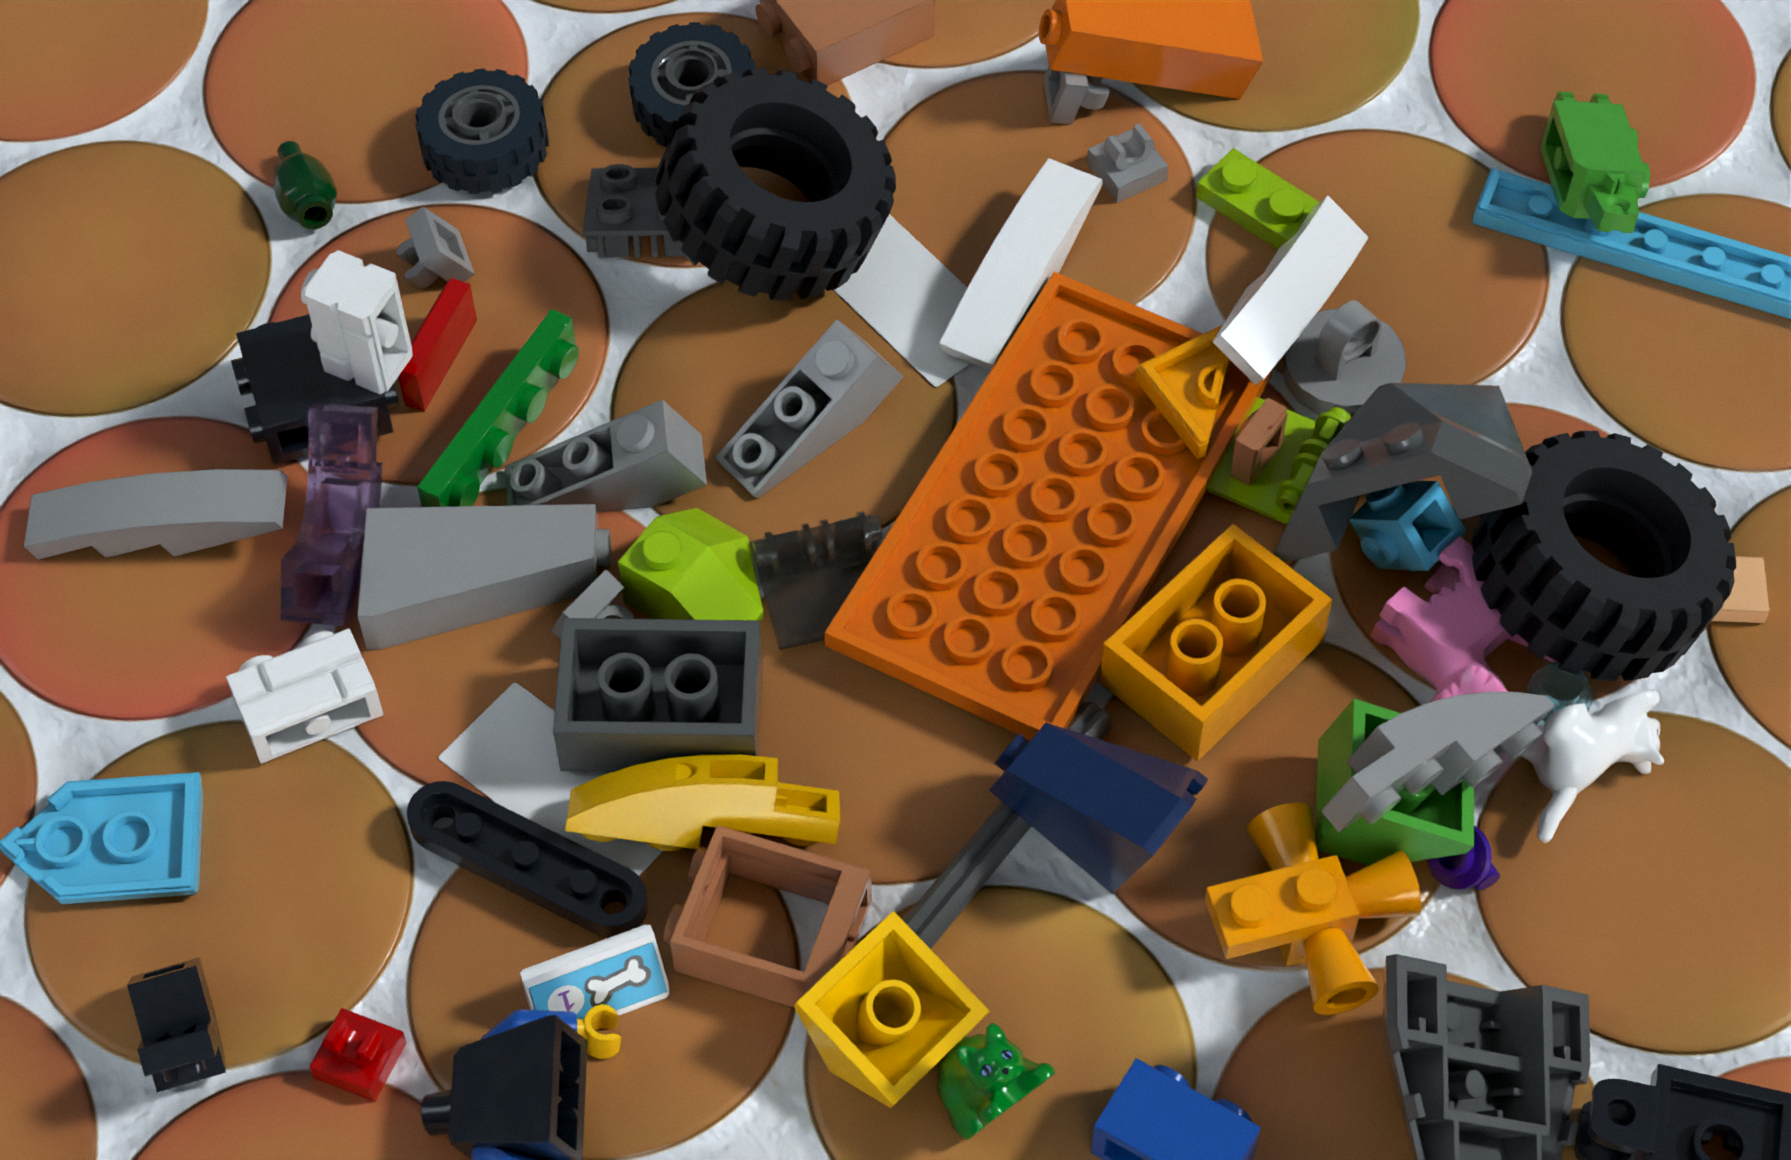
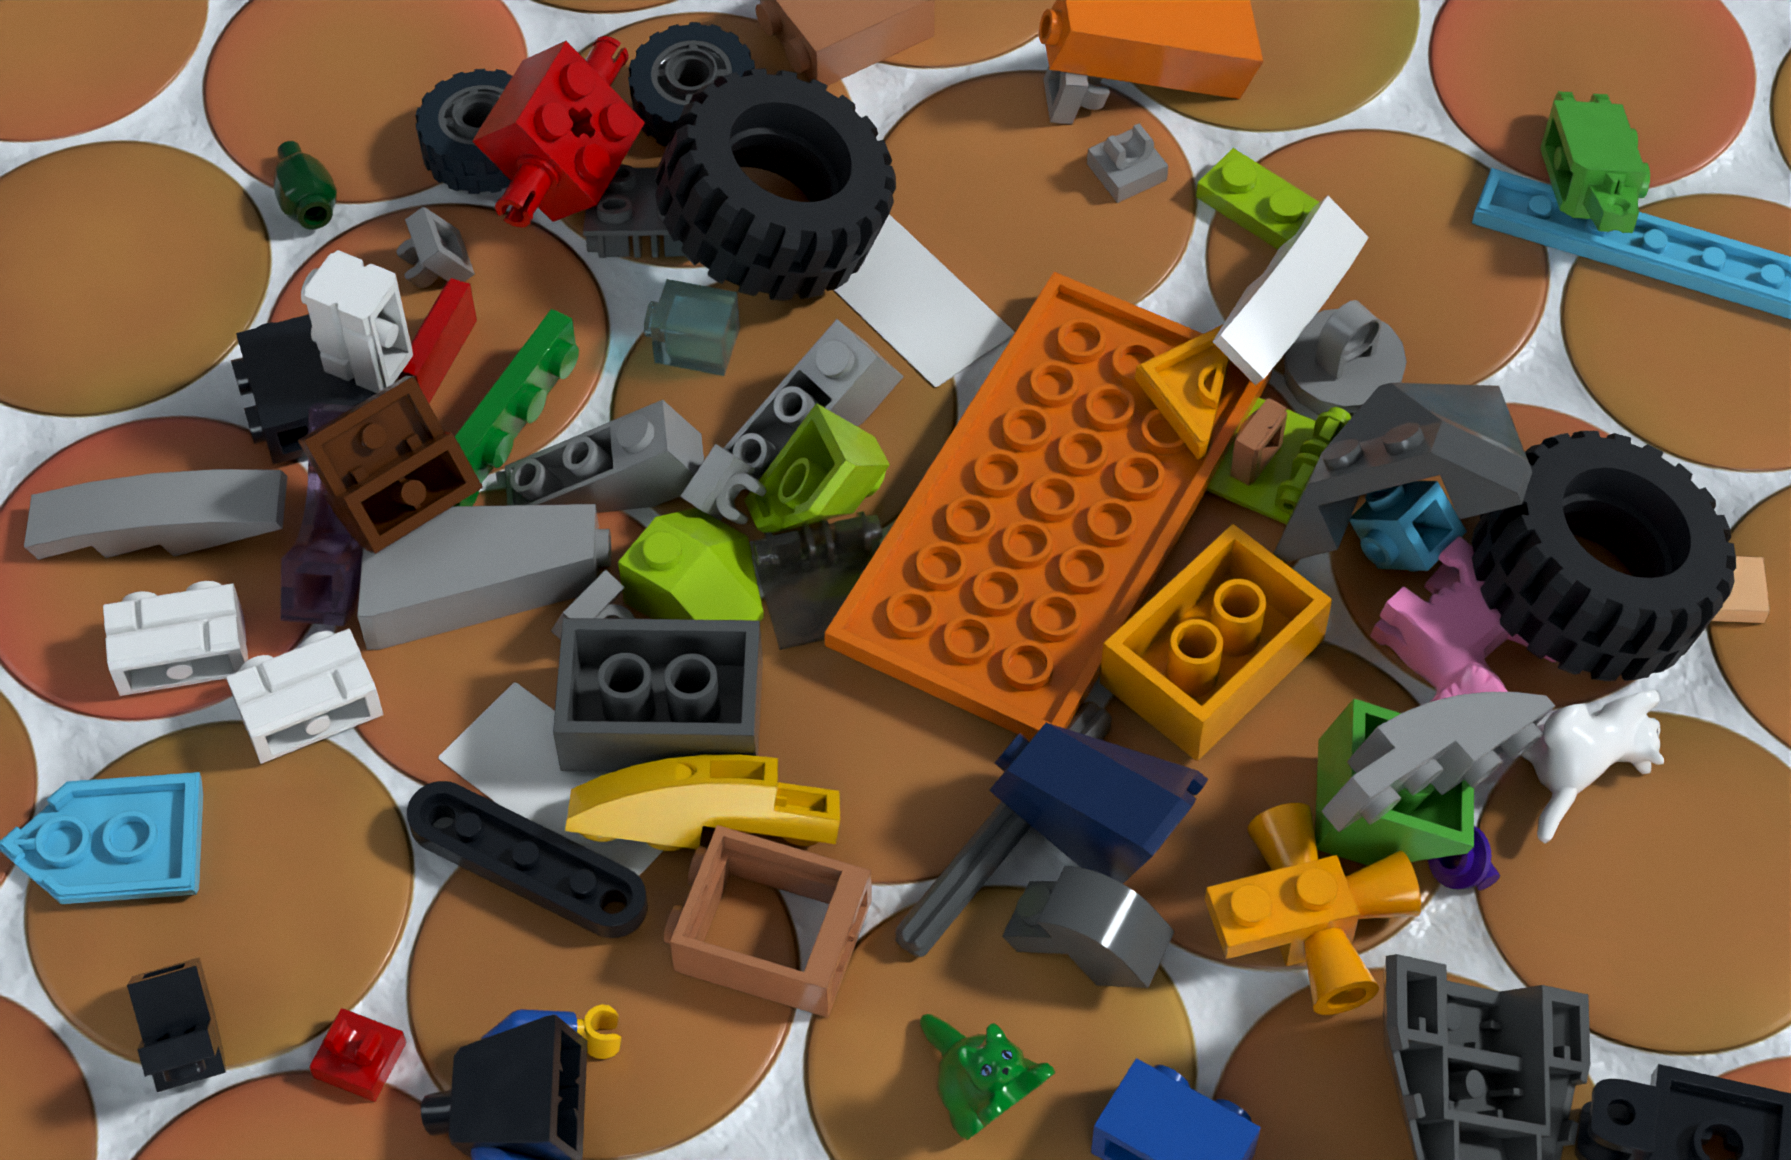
slope [520,924,670,1019] -> none
yellow slope [793,911,990,1108] -> none
white slope [939,158,1103,371] -> none
clear light blue plate [1526,662,1593,722] -> none
none -> white brick [103,581,248,696]
none -> reddish brown brick [298,376,483,554]
none -> red brick [472,36,645,228]
none -> clear light blue brick [644,279,740,376]
none -> light grey tile [681,444,767,524]
none -> lime slope [744,403,890,535]
none -> dark grey brick [1002,866,1175,988]

